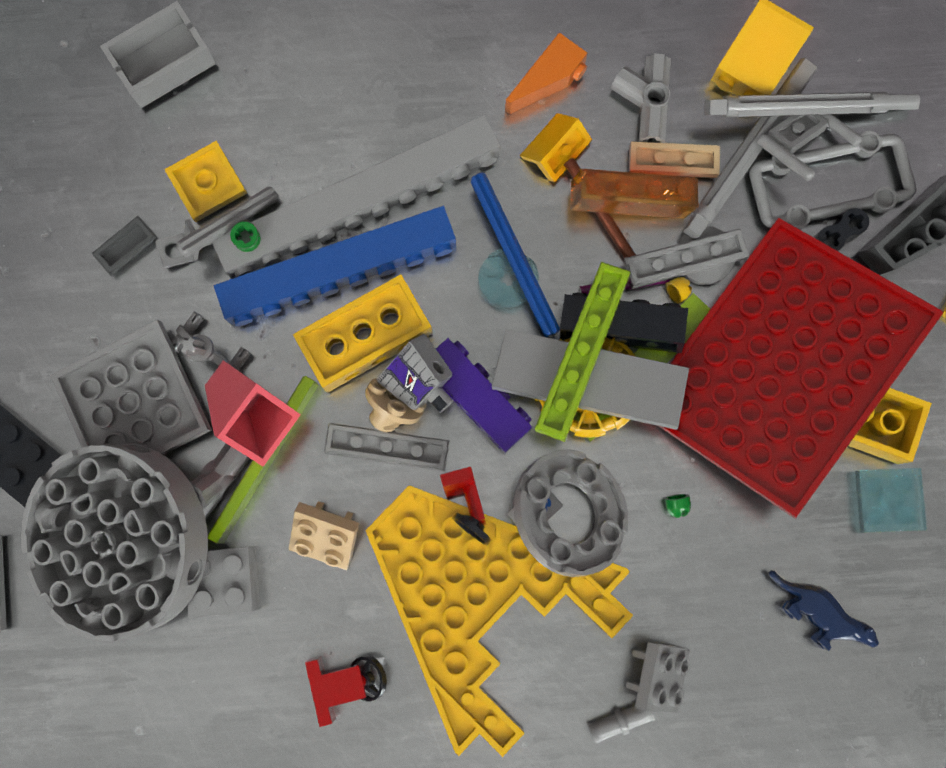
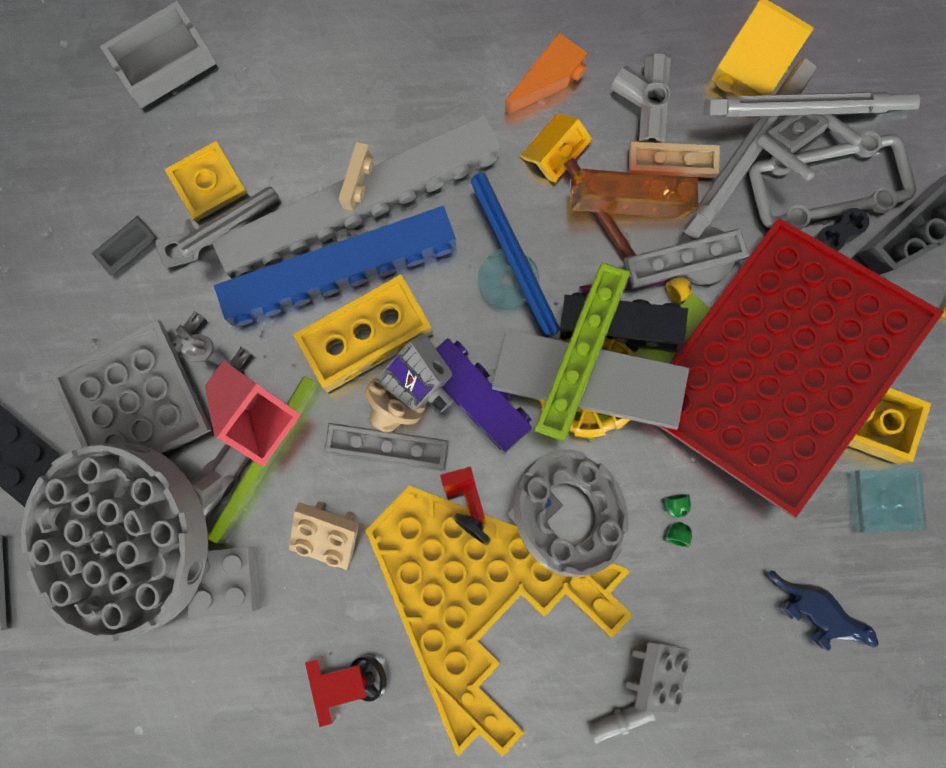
green bush [230,221,261,252] -> none
none -> tan plate [338,141,374,211]
none -> green hinge [665,522,692,547]

